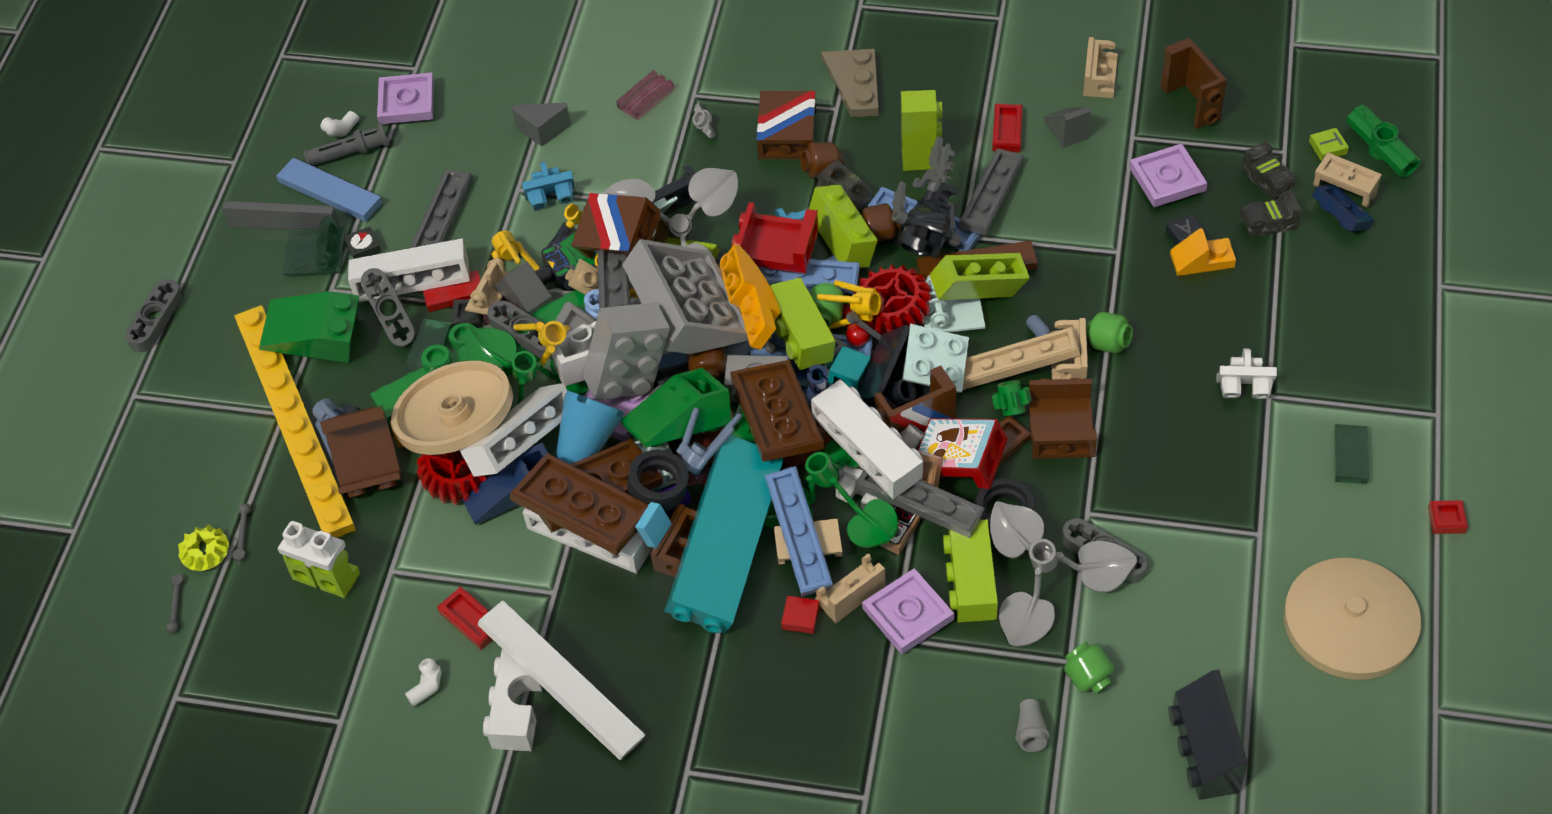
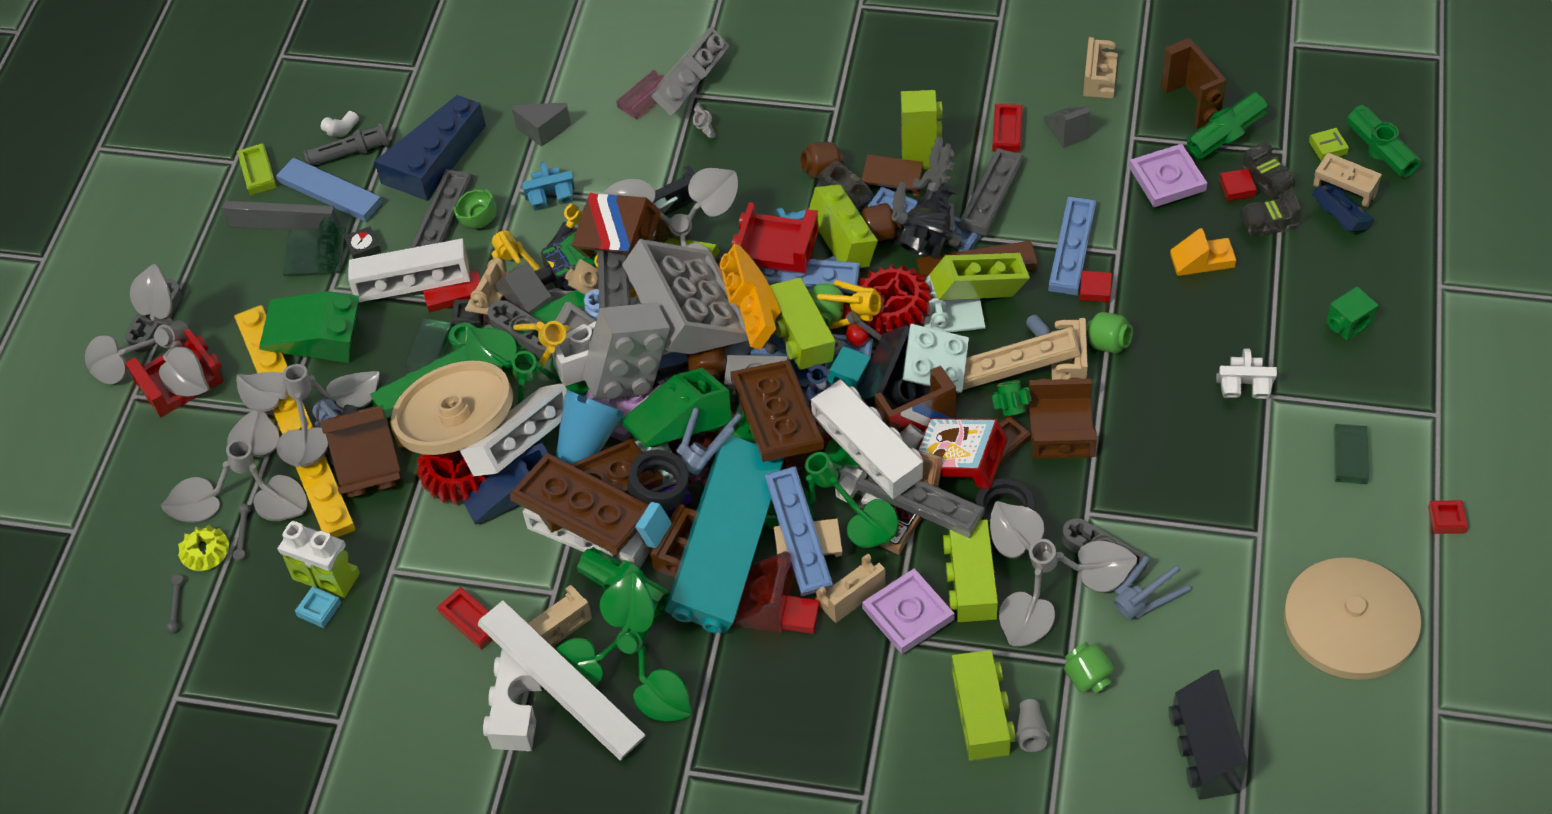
dark grey beam [361,268,417,348] -> none
lavender plate [377,73,434,124] -> none
white arm [405,658,442,707] -> none
green tile [421,344,453,373] -> none
reddish brown panel [757,91,817,159] -> none
dark tan wing [821,49,879,117] -> none
black tile [1166,214,1207,245] -> none
none -> light grey plant [85,264,210,396]
none -> red panel [125,328,223,418]
none -> light grey plant [161,410,307,523]
none -> light grey plant [236,364,380,467]
none -> lime tile [237,143,277,195]
none -> medium azure tile [295,586,341,628]
none -> dark blue wedge [374,95,486,201]
none -> bright green hair [453,189,497,229]
none -> tan hinge [523,585,592,647]
none -> green plant [555,571,693,721]
none -> green piece [577,547,670,617]
none -> light grey slope [651,26,730,116]
none -> clear red slope [733,551,793,633]
none -> reddish brown hinge [861,154,924,197]
none -> lime brick [952,650,1015,761]
none -> medium blue tile [1048,197,1096,295]
none -> red tile [1080,271,1112,302]
none -> sand blue plant [1113,556,1191,620]
none -> green piece [1186,92,1268,159]
none -> red tile [1219,169,1257,201]
none -> green brick [1326,286,1379,341]

